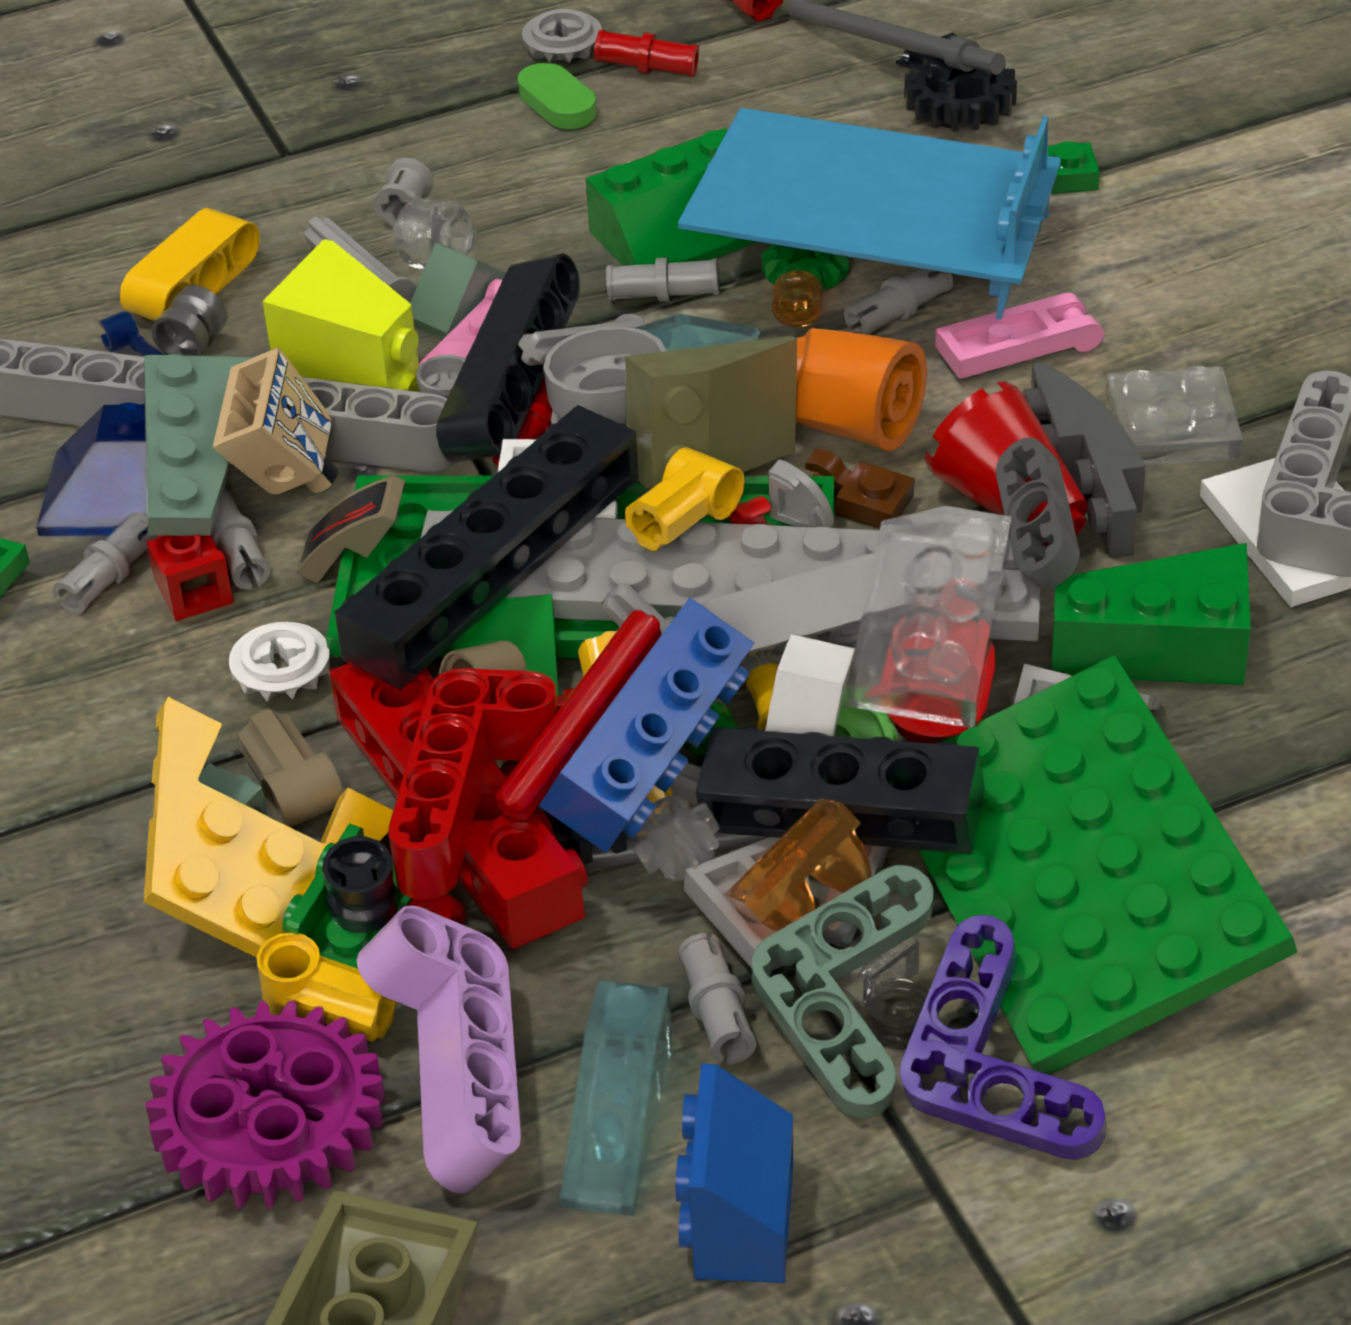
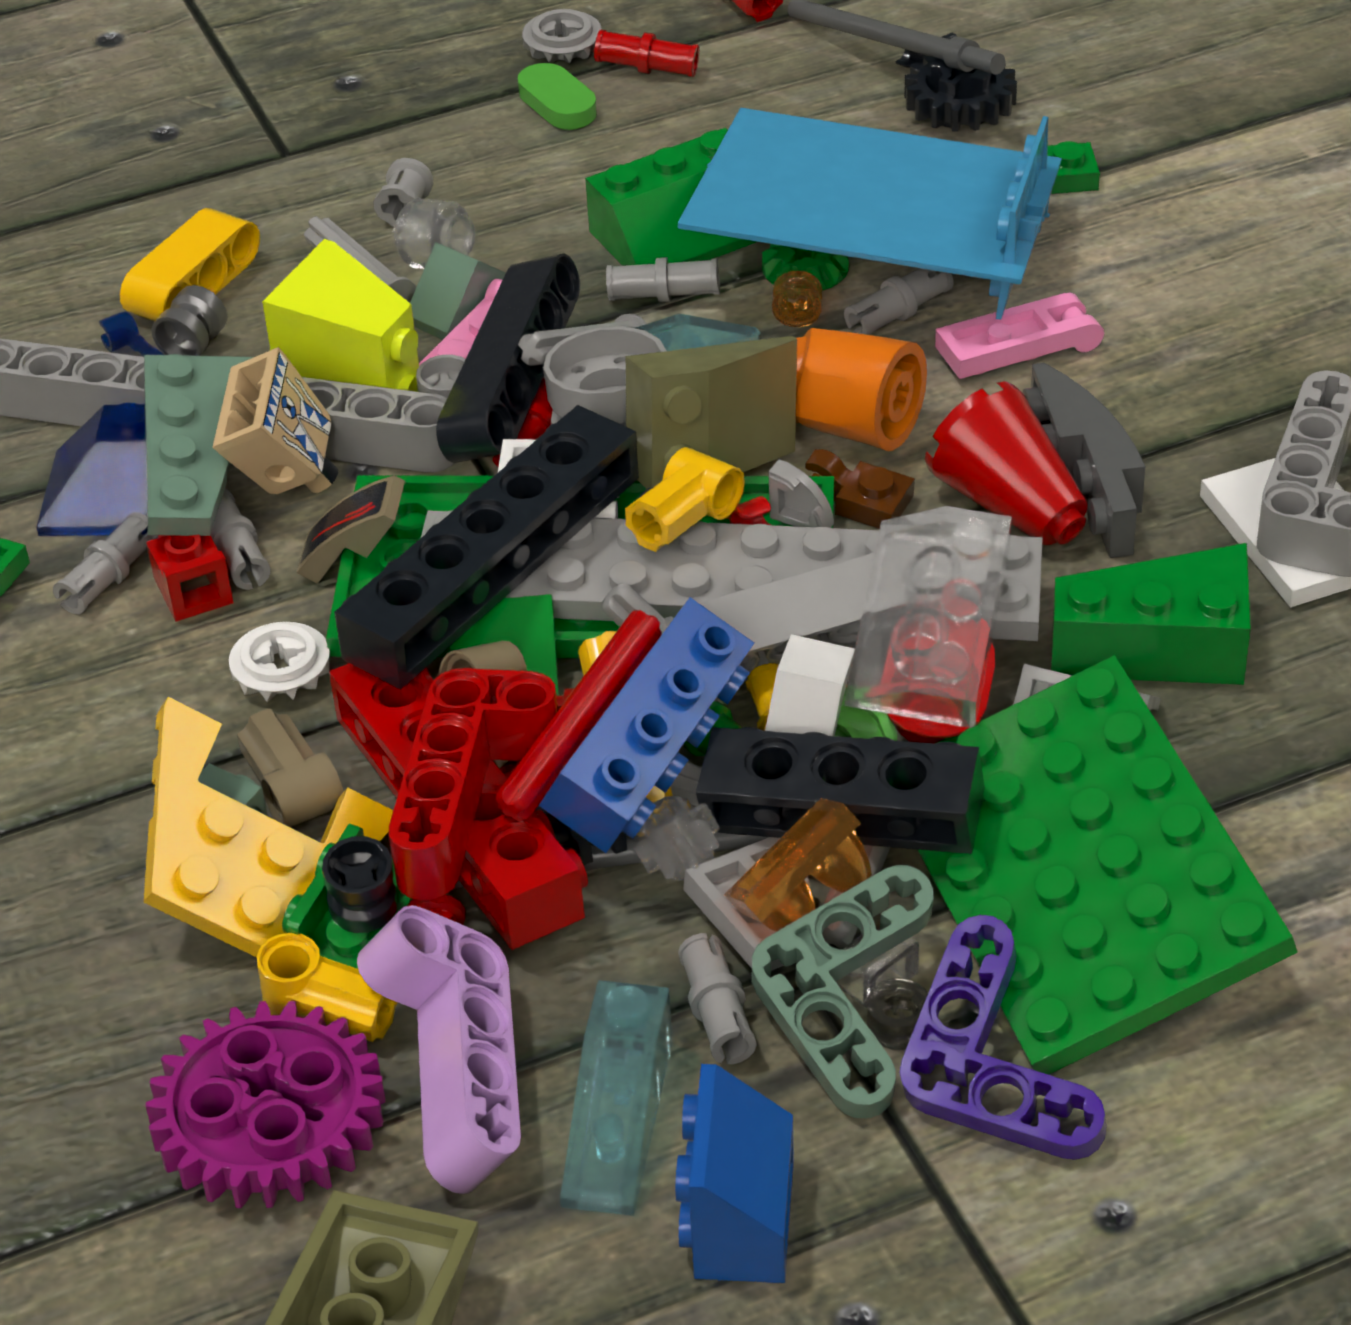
dark grey beam [996,437,1080,588] -> none
clear plate [1106,366,1243,464] -> none

